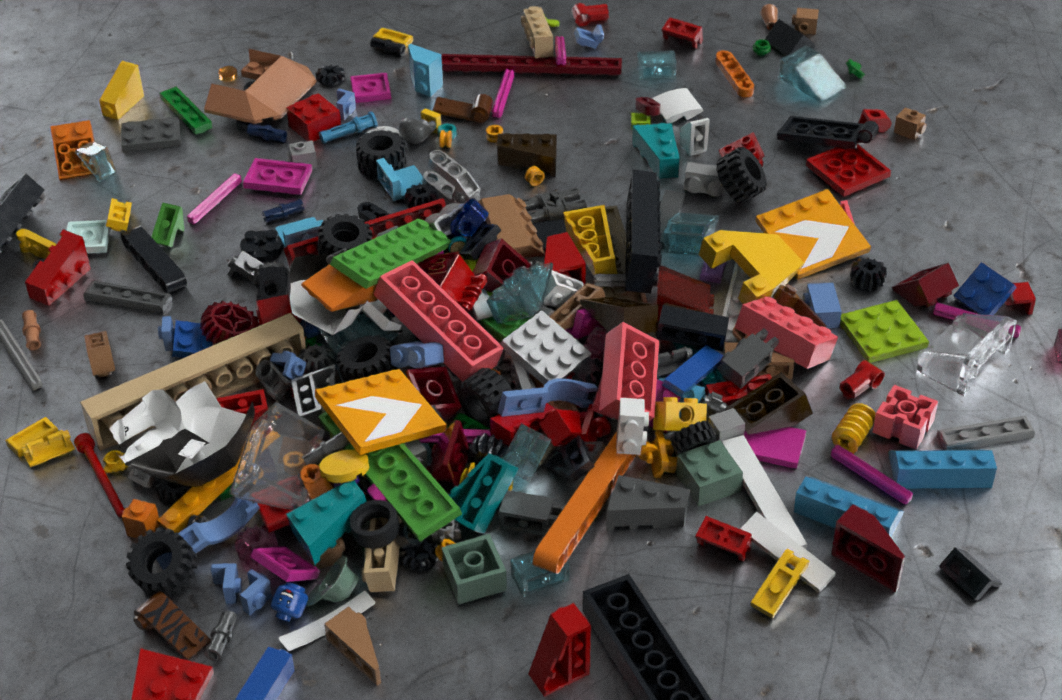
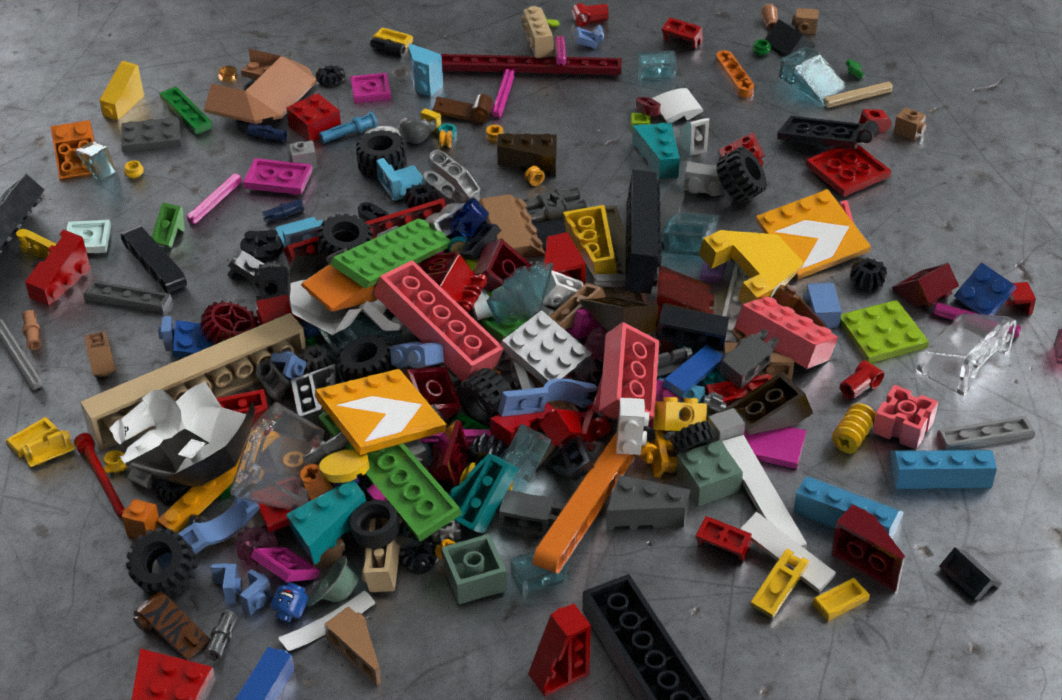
yellow plate [106,198,132,231] -> none
medium blue bracket [336,88,356,120] -> none
dark pink axle [831,445,913,505] -> none
none -> yellow plate [123,160,144,178]
none -> yellow tile [812,578,870,621]
none -> tan axle [824,81,893,108]

